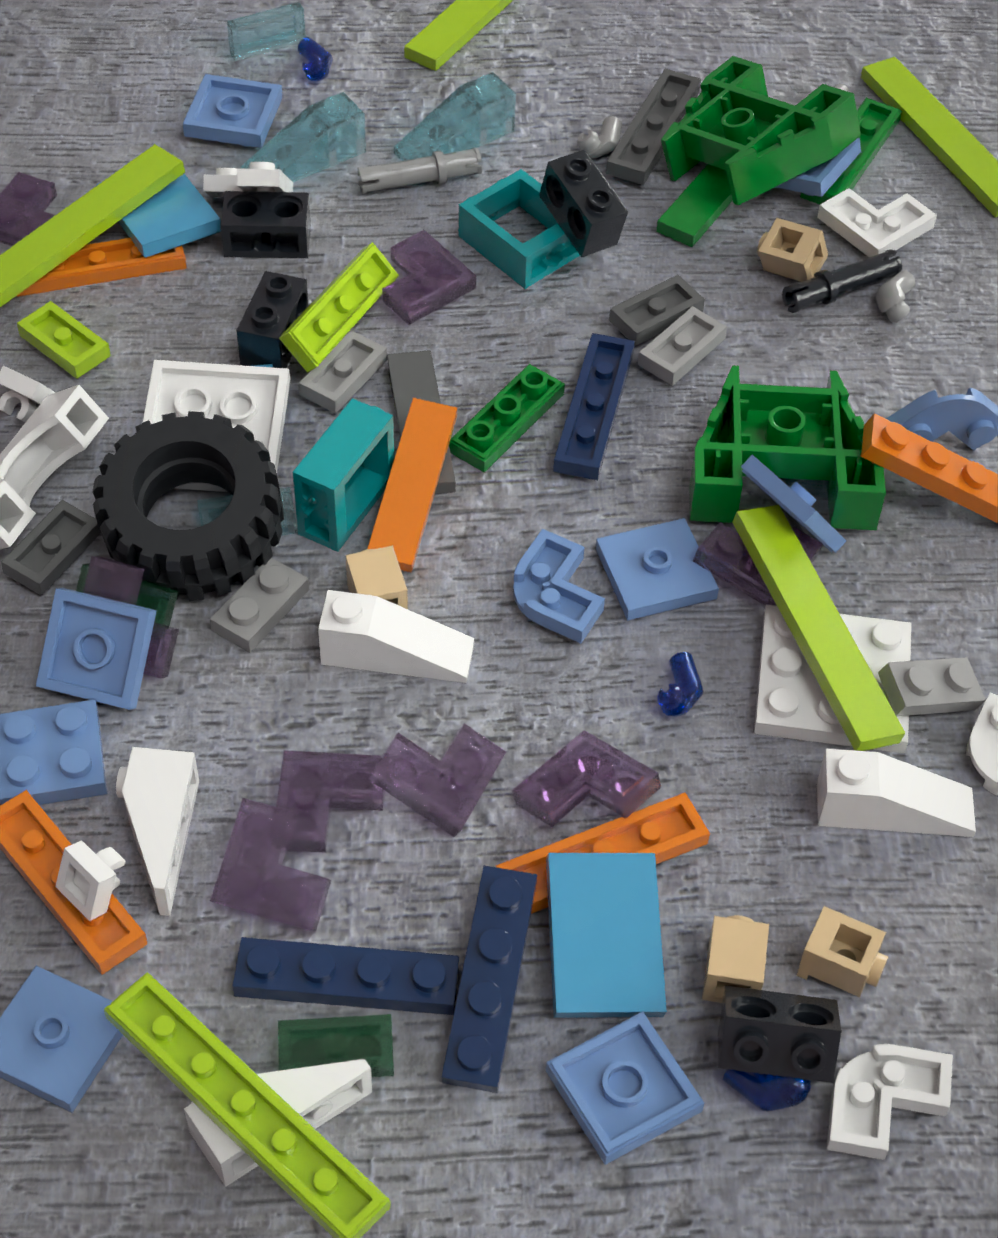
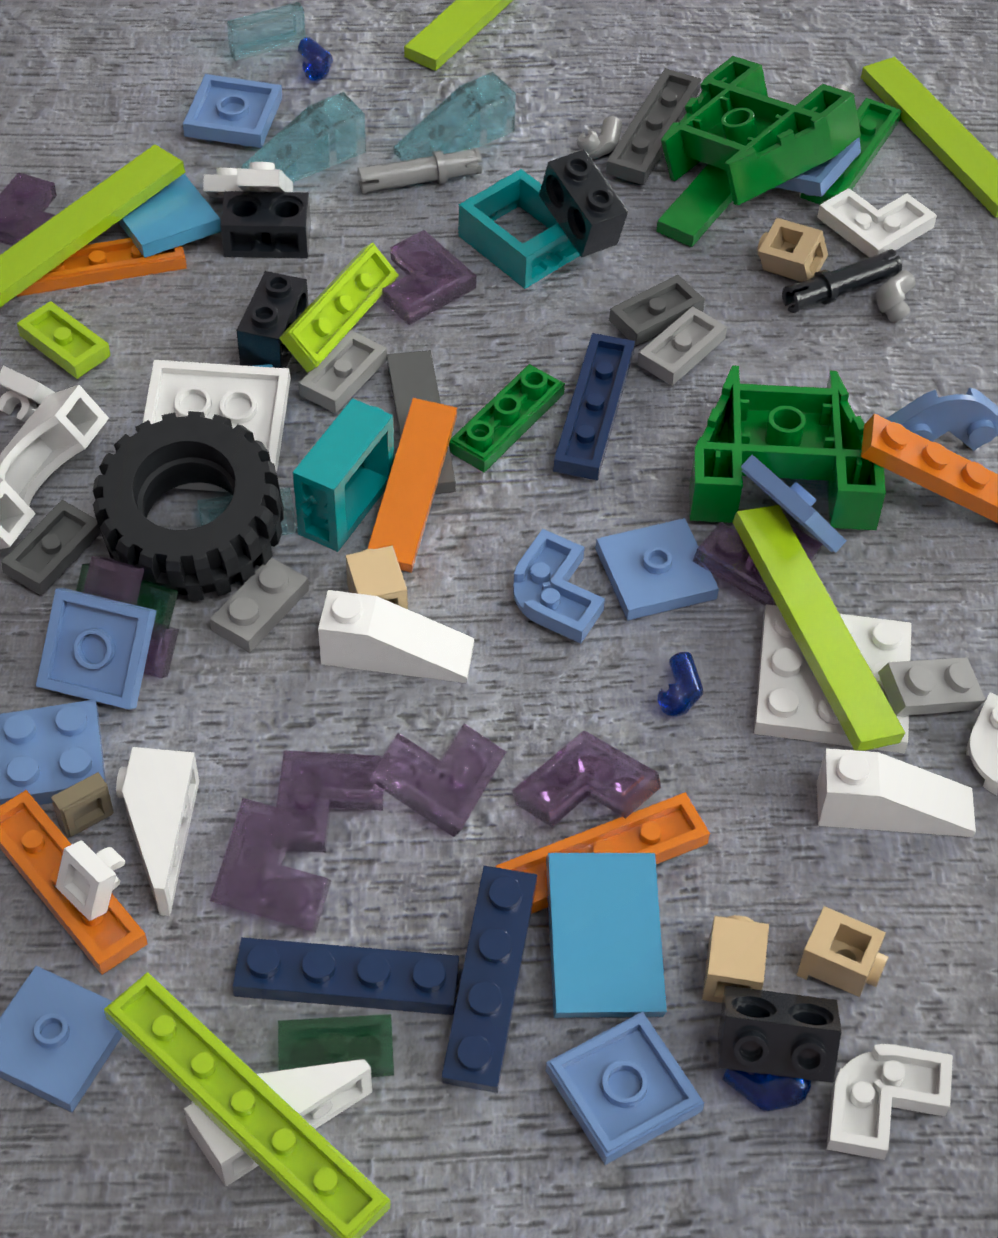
none -> dark tan tile [51,772,114,838]

